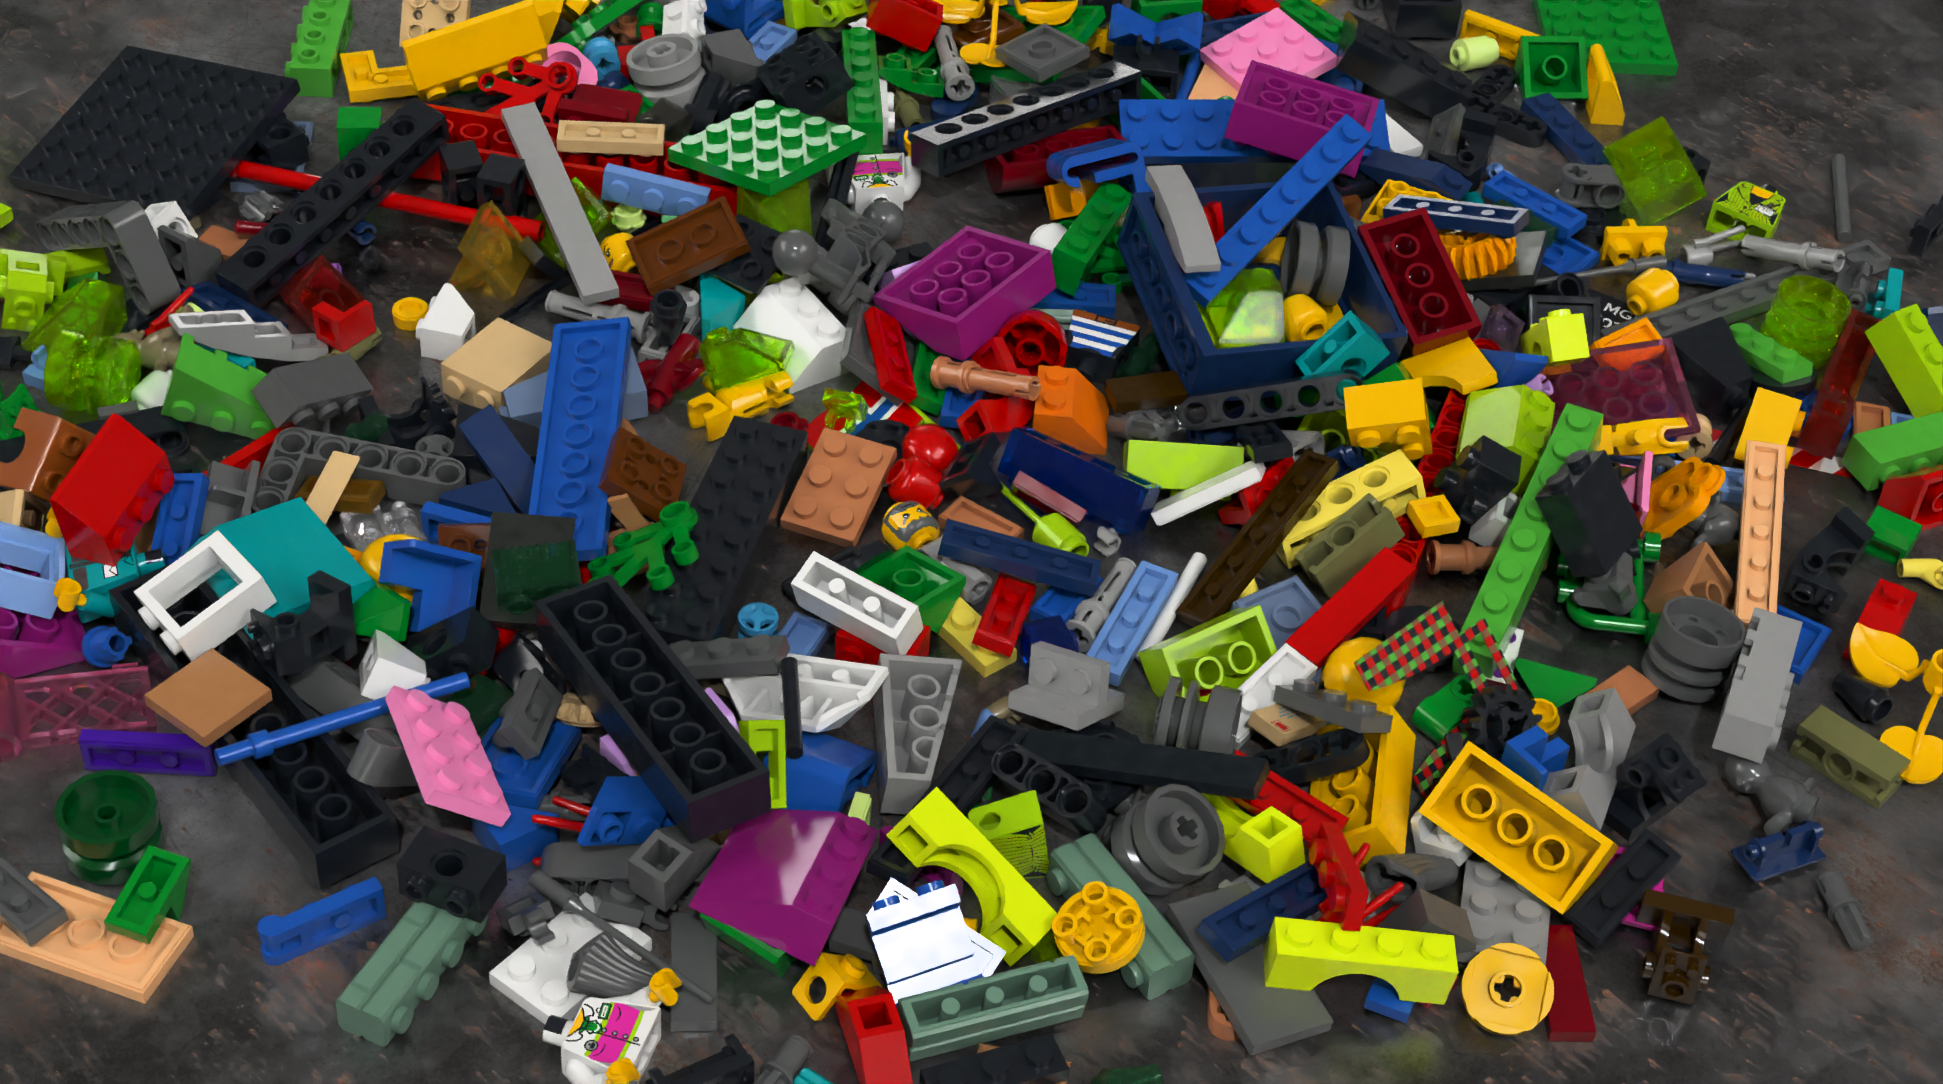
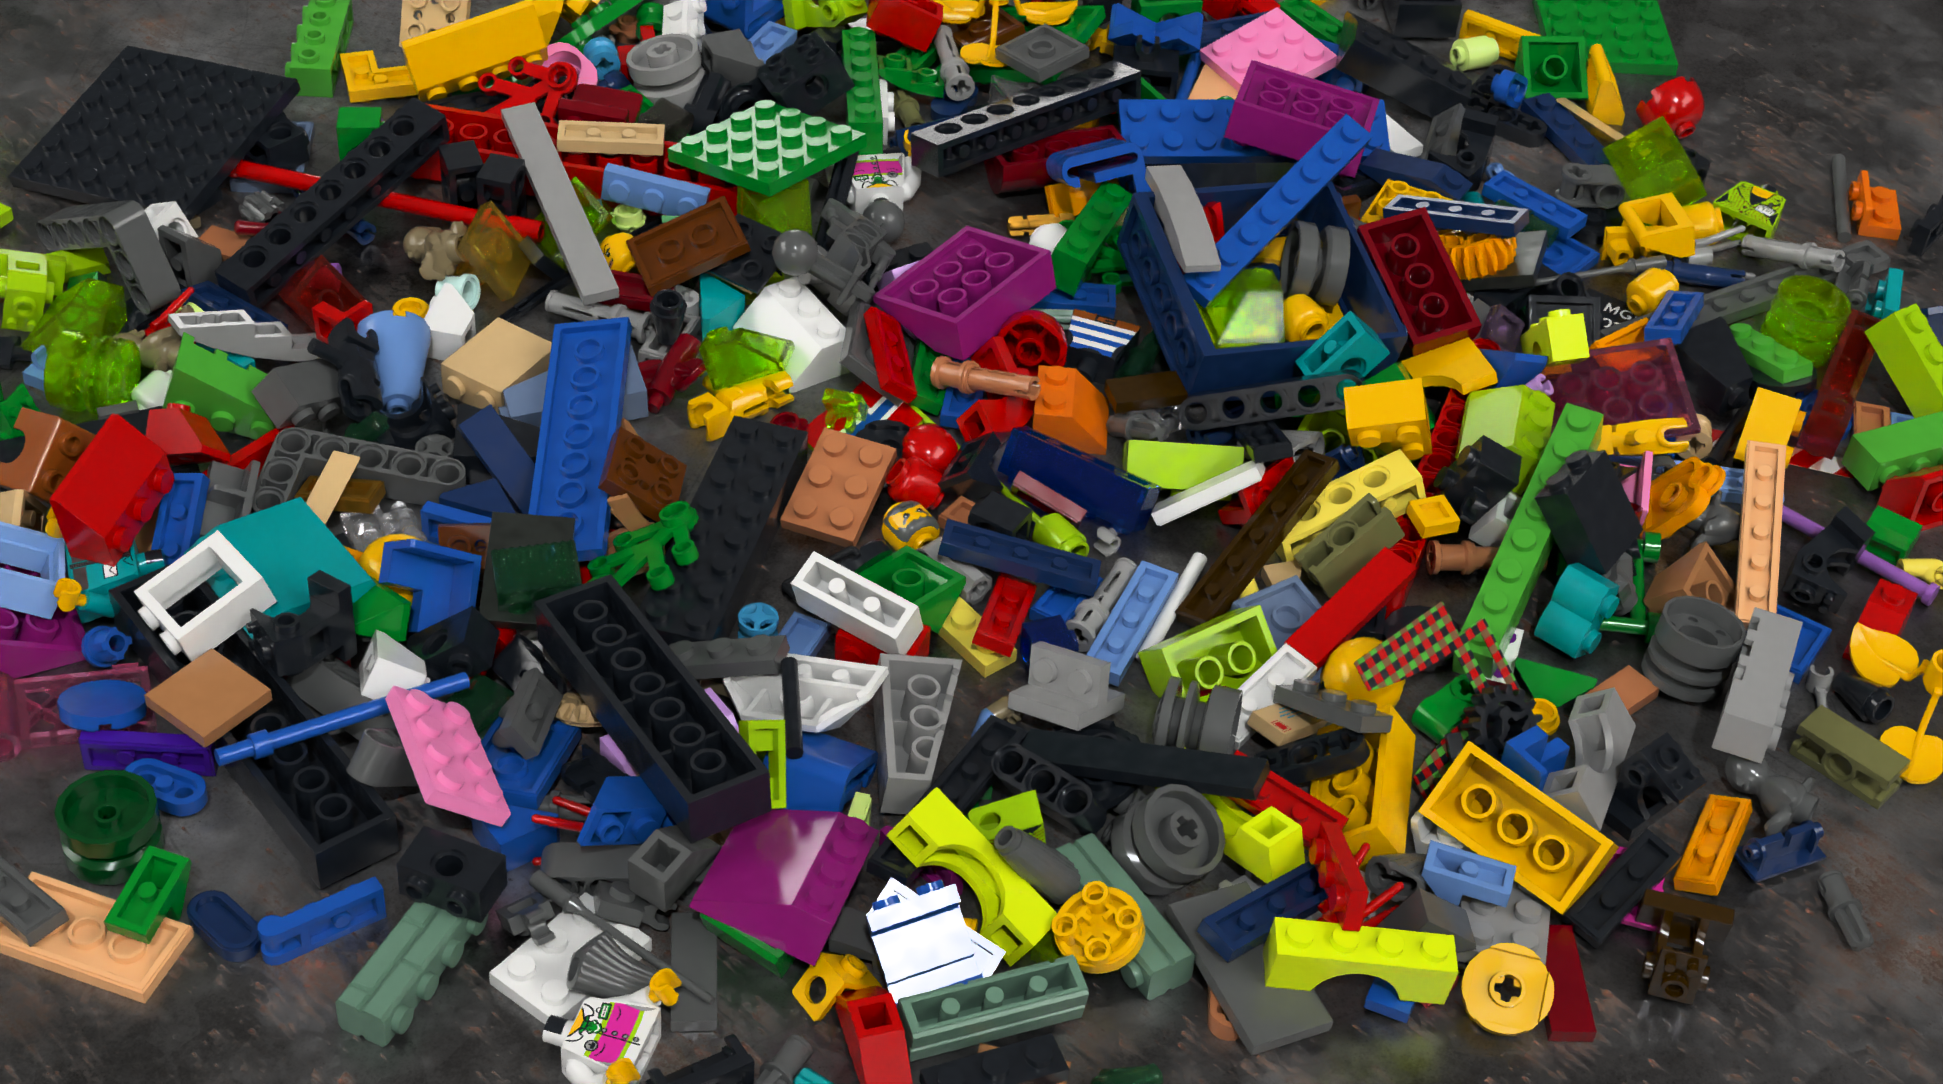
none -> blue tile [57,680,147,732]
none -> blue plate [125,758,208,816]
none -> red slope [145,403,230,465]
none -> dark blue tile [187,890,262,962]
none -> black piece [307,318,383,422]
none -> medium blue cone [357,310,431,414]
none -> dark tan animal [403,221,475,281]
none -> light aqua piece [435,273,481,310]
none -> black brick [968,491,1033,541]
none -> dark grey piece [994,826,1081,904]
none -> pearl gold axle [1007,213,1075,237]
none -> tan tile [1261,560,1302,587]
none -> medium blue slope [1421,840,1517,908]
none -> blue plate [1490,69,1528,109]
none -> teal brick [1534,562,1620,658]
none -> tan sticker [1556,97,1663,168]
none -> yellow tile [1618,192,1695,258]
none -> red cylinder [1636,76,1705,139]
none -> blue plate [1644,290,1704,347]
none -> light orange tile [1673,794,1753,896]
none -> yellow head [1682,201,1724,245]
none -> medium lavender bar [1782,505,1940,606]
none -> light grey hand [1805,665,1834,708]
none -> orange bracket [1848,170,1902,241]

